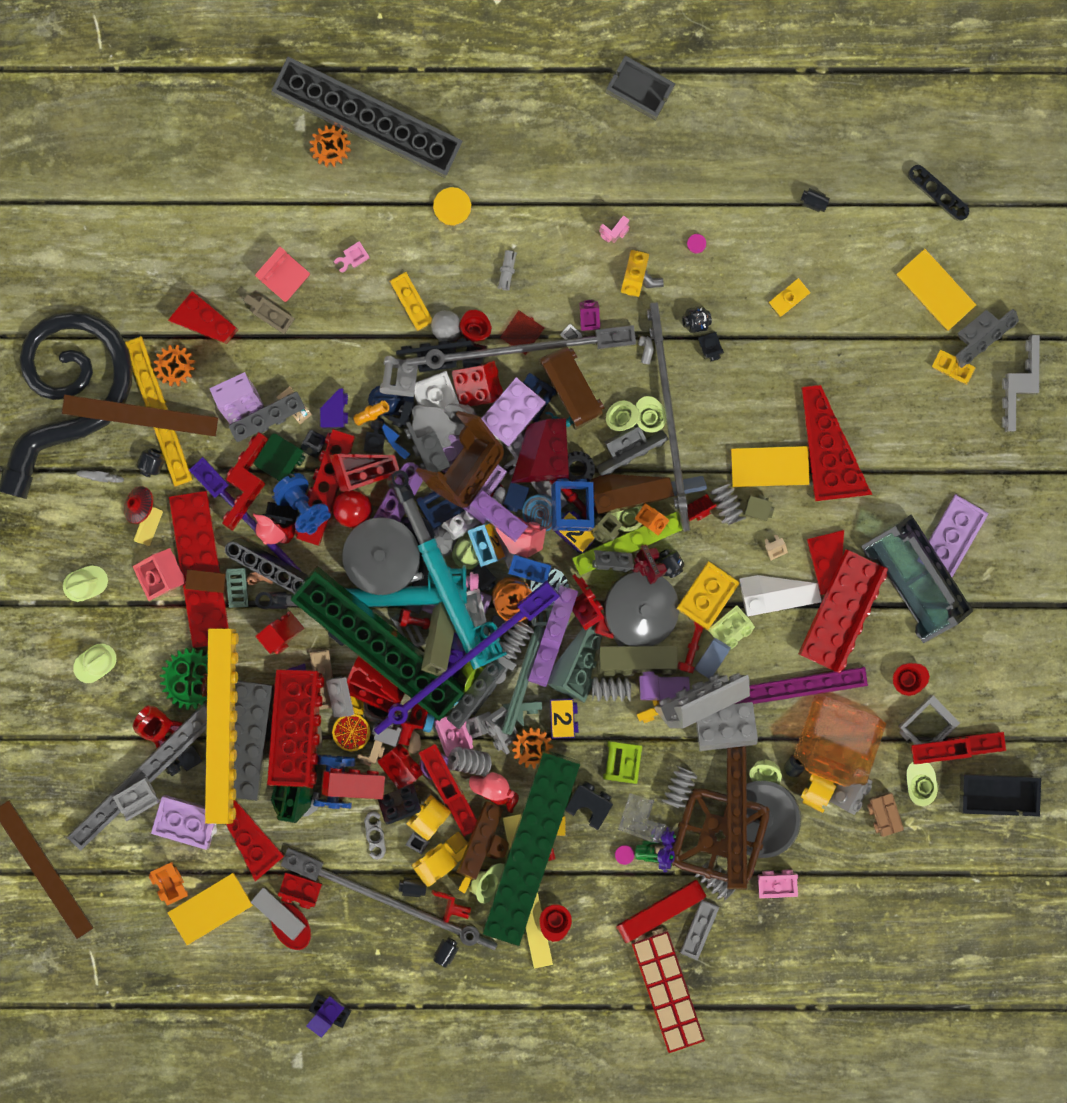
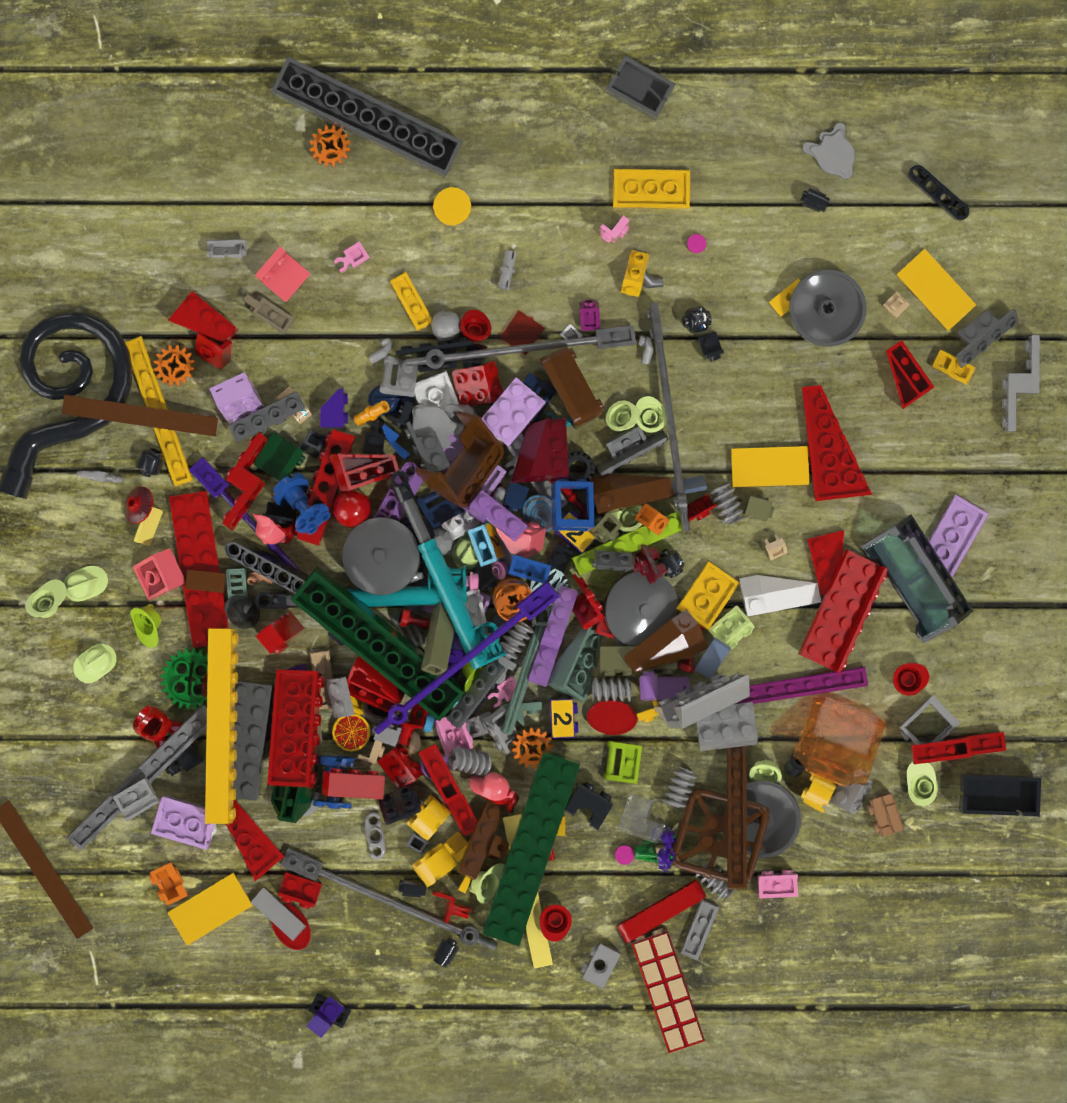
none -> yellowish green piece [25,579,67,618]
none -> lime piece [130,604,161,648]
none -> red piece [195,332,232,370]
none -> light grey hinge [207,239,247,259]
none -> pearl dark grey piece [224,595,260,629]
none -> light grey arm [369,338,393,363]
none -> bright pink plate [487,676,517,708]
none -> bright pink plate [492,560,509,580]
none -> black bracket [547,542,573,573]
none -> light grey brick [581,942,621,989]
none -> red piece [587,700,638,735]
none -> yellow tile [613,169,690,209]
none -> reddish brown wedge [623,610,708,673]
none -> dark grey dish [789,269,867,347]
none -> light grey tile [802,123,855,179]
none -> tan tile [882,292,910,319]
none -> red wedge [886,340,935,409]

